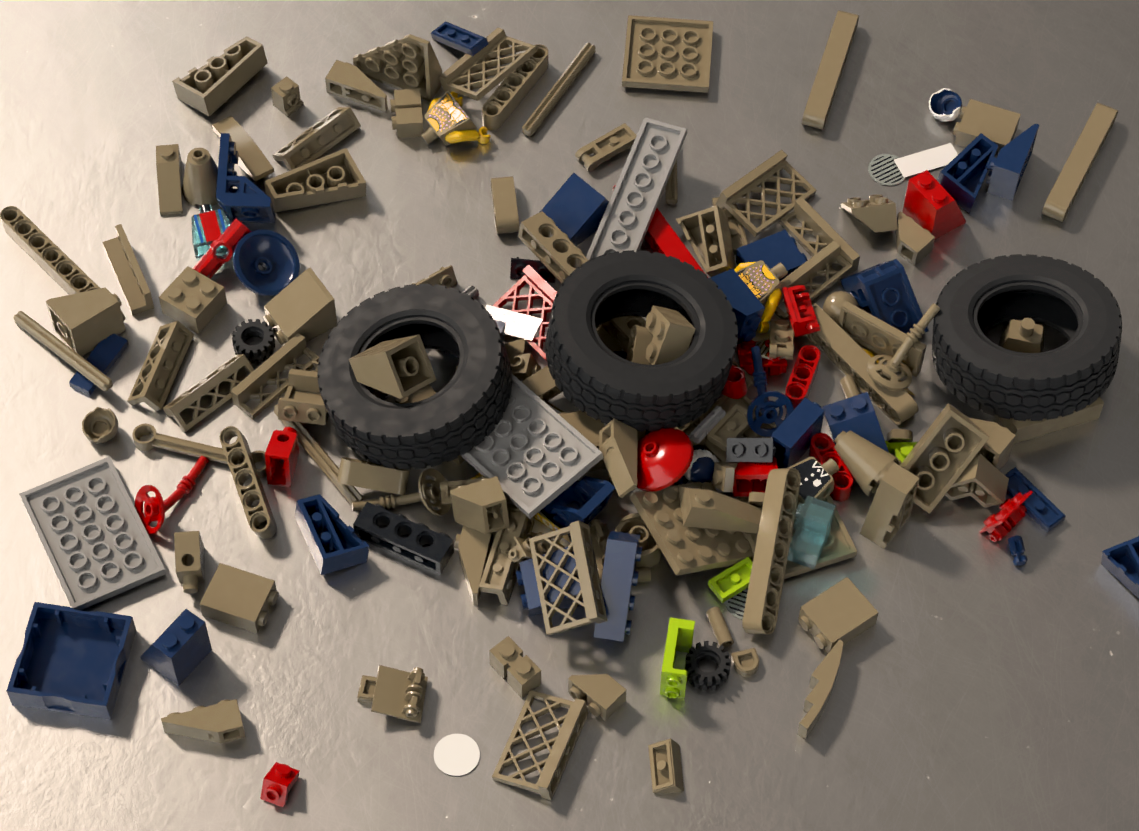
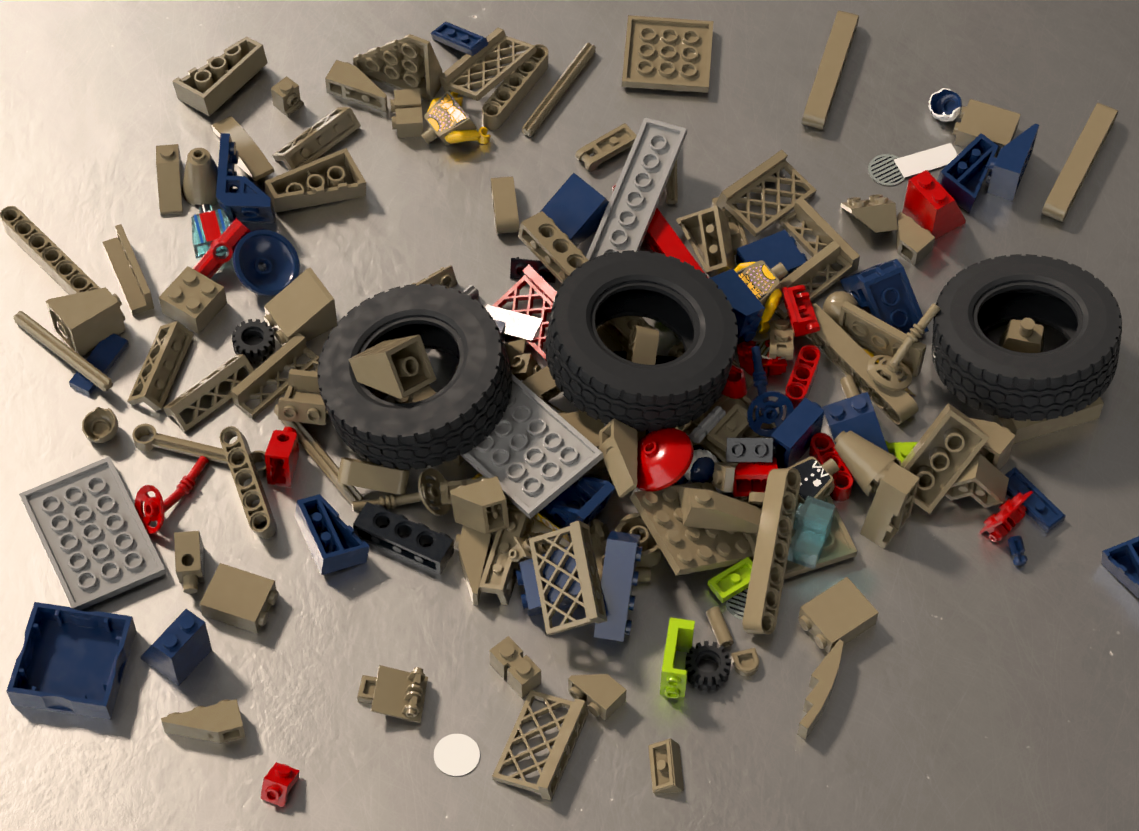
dark tan brick [645,305,695,365] -> none
dark tan tile [887,429,913,443] -> none

